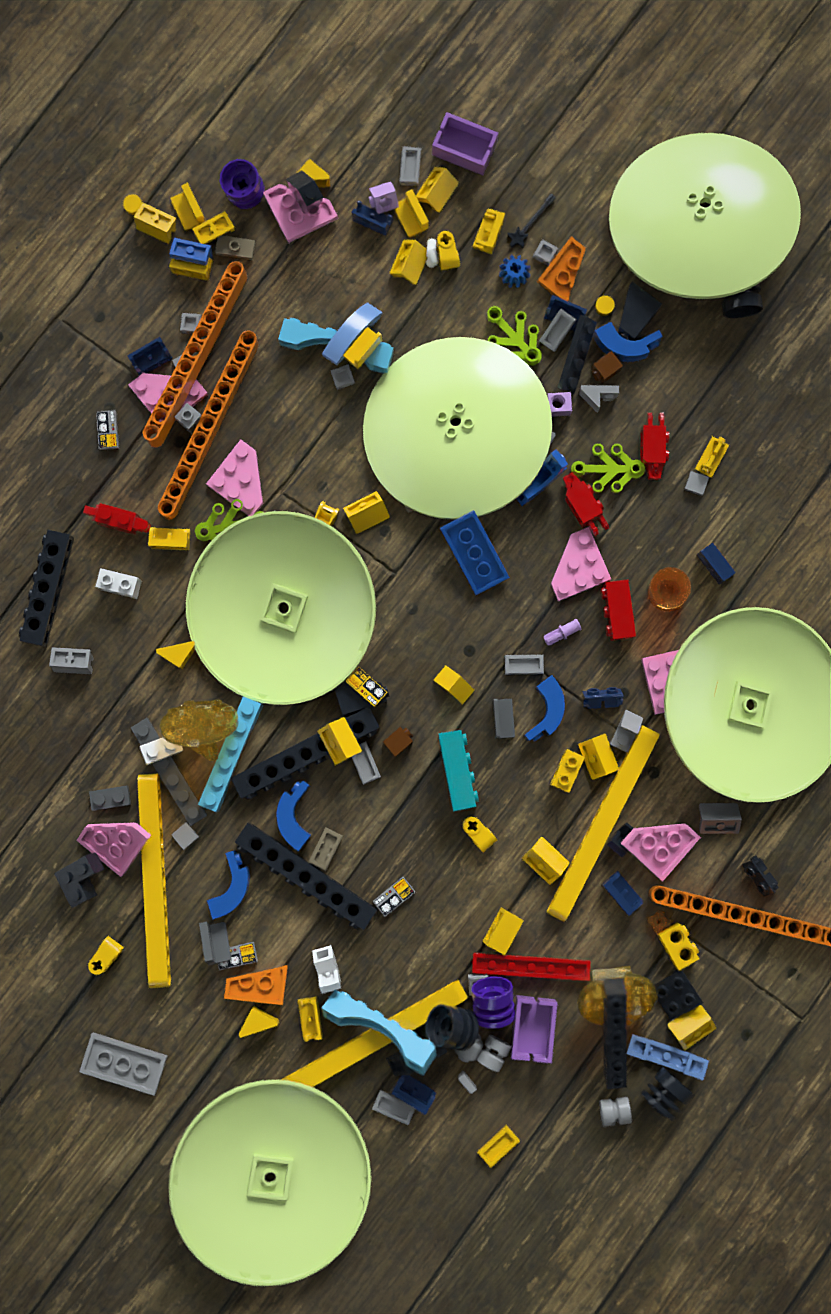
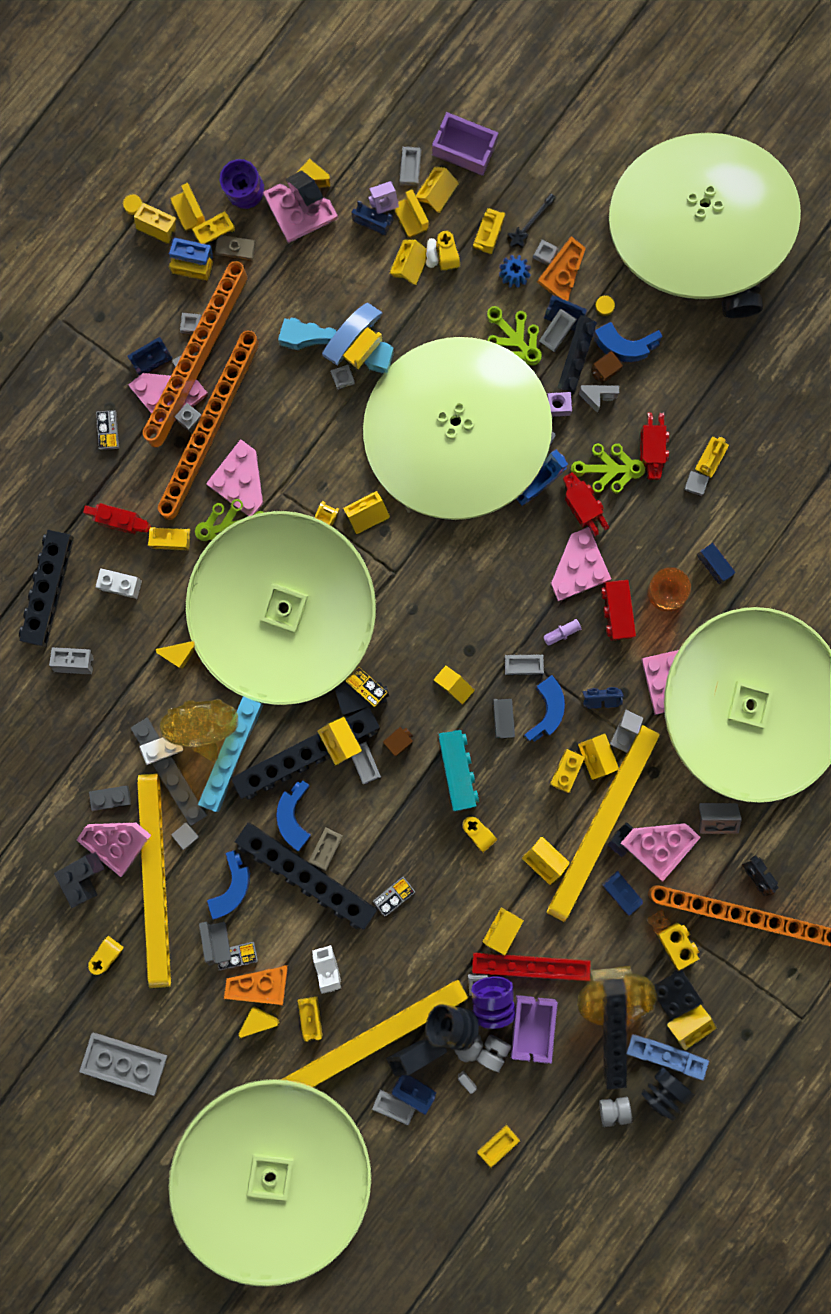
medium azure arch [322,990,436,1075] -> none
blue tile [440,510,510,595] -> none
black slope [617,281,662,341] -> none

